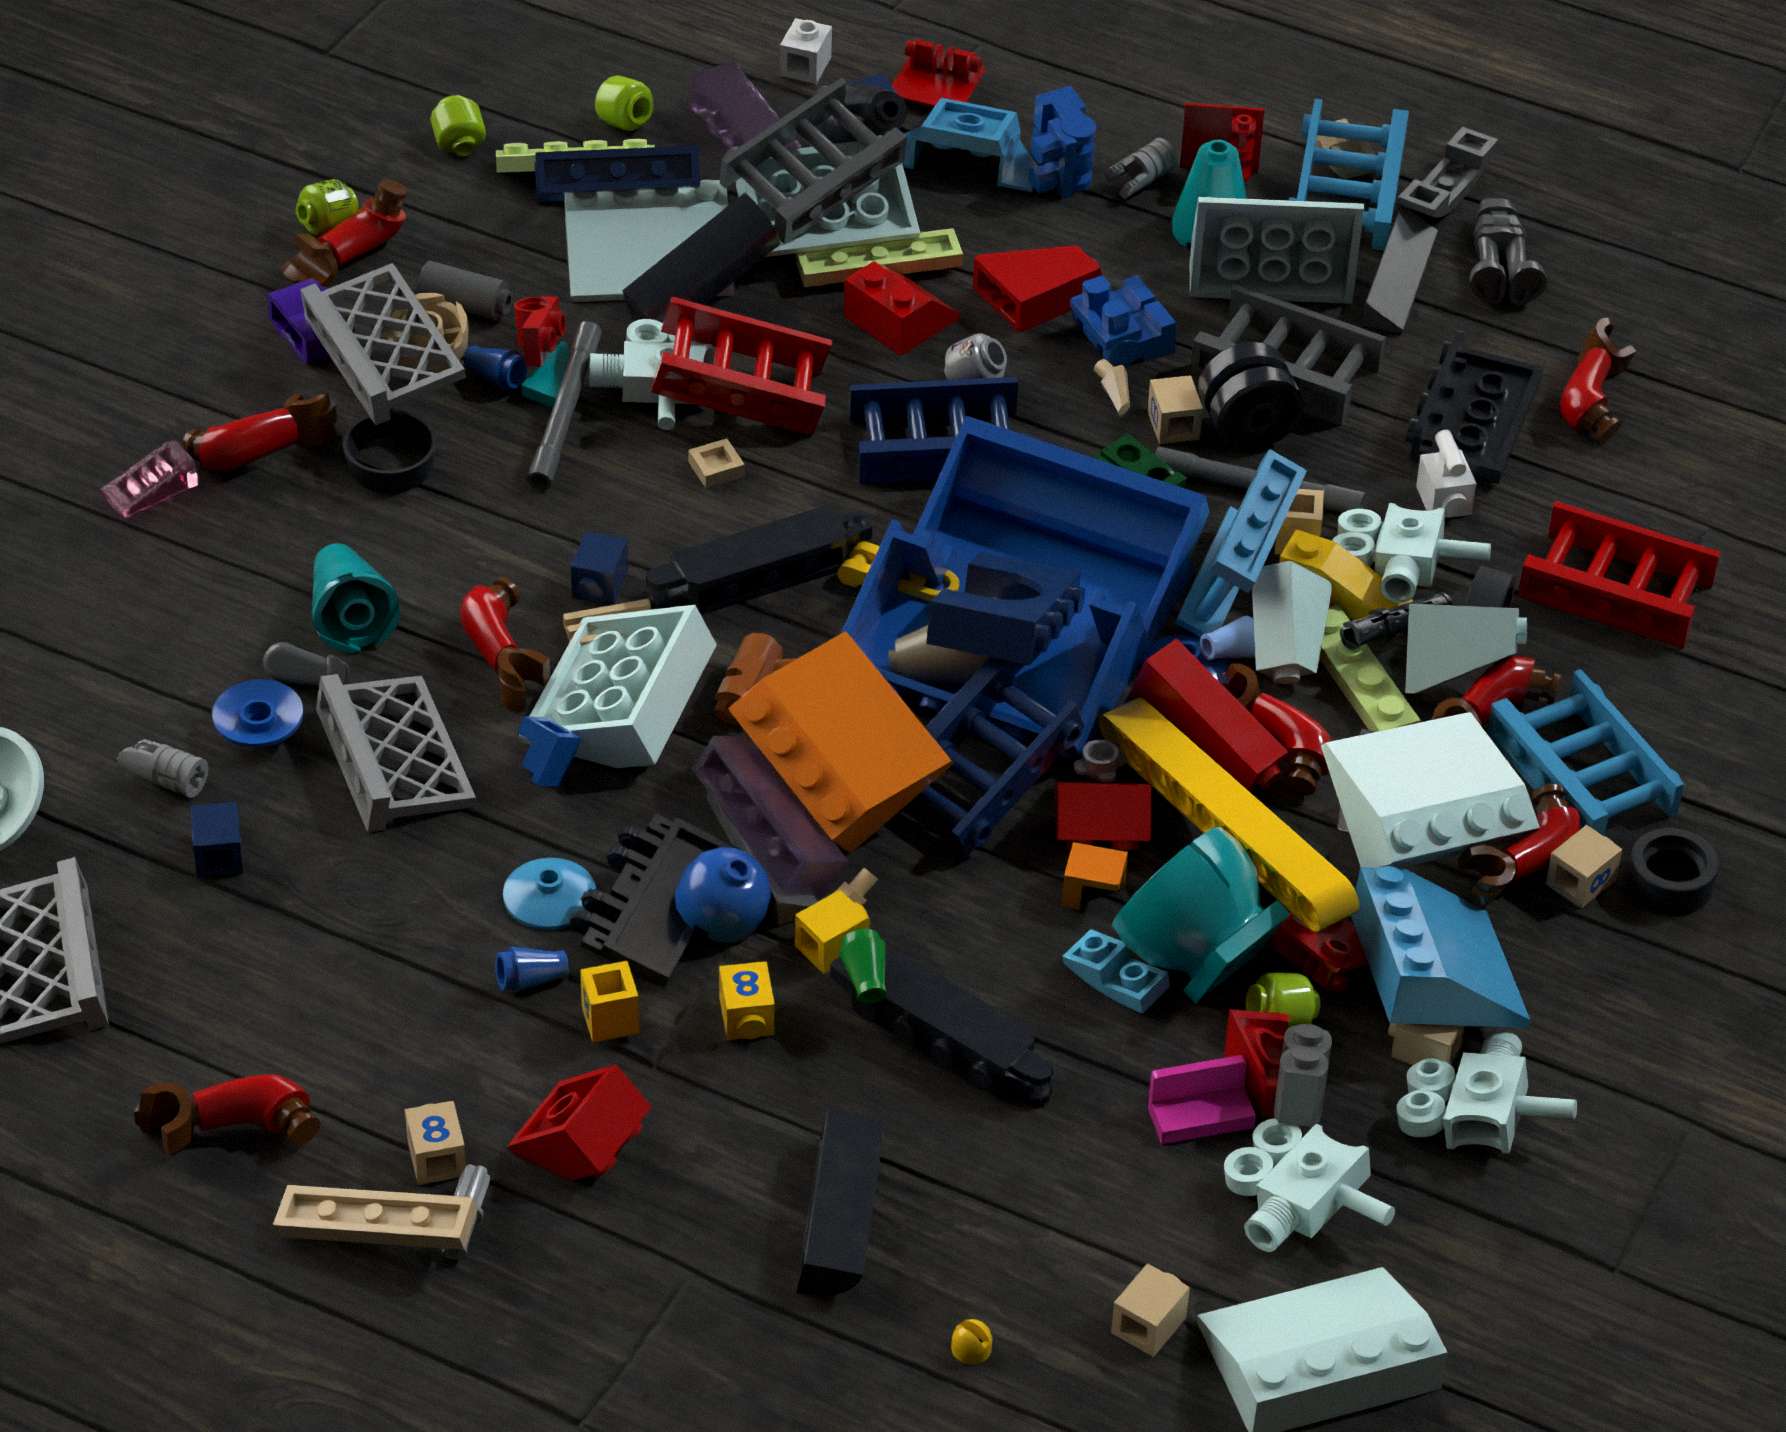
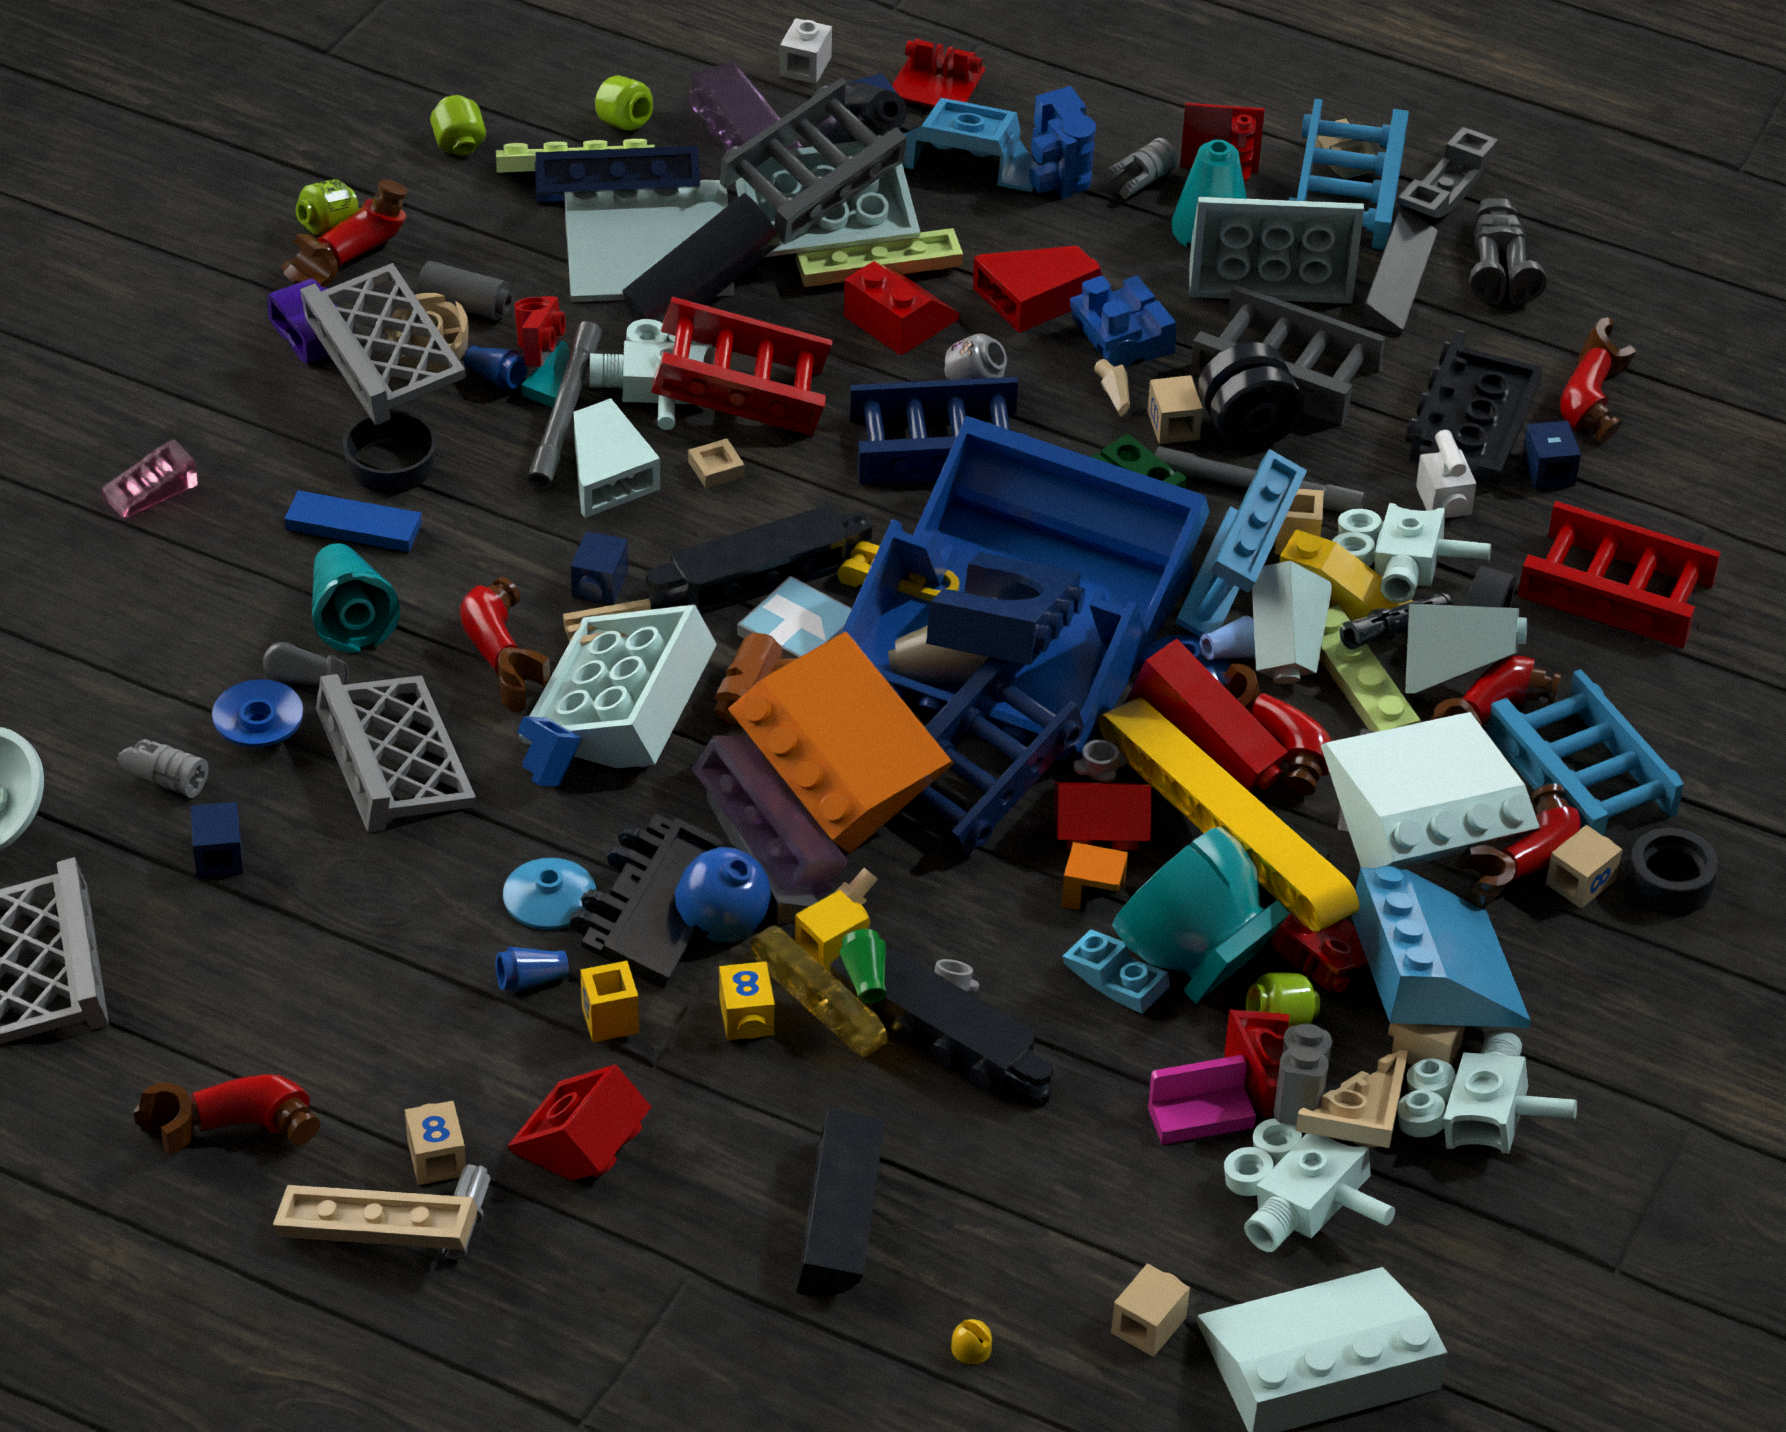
red piece [182,393,338,473] -> none
none -> blue tile [284,490,422,552]
none -> light aqua slope [573,398,660,518]
none -> medium azure tile [737,576,852,659]
none -> clear yellow beam [750,925,888,1057]
none -> light grey plate [934,959,979,991]
none -> tan wing [1295,1050,1408,1148]
none -> dark blue brick [1522,421,1581,489]

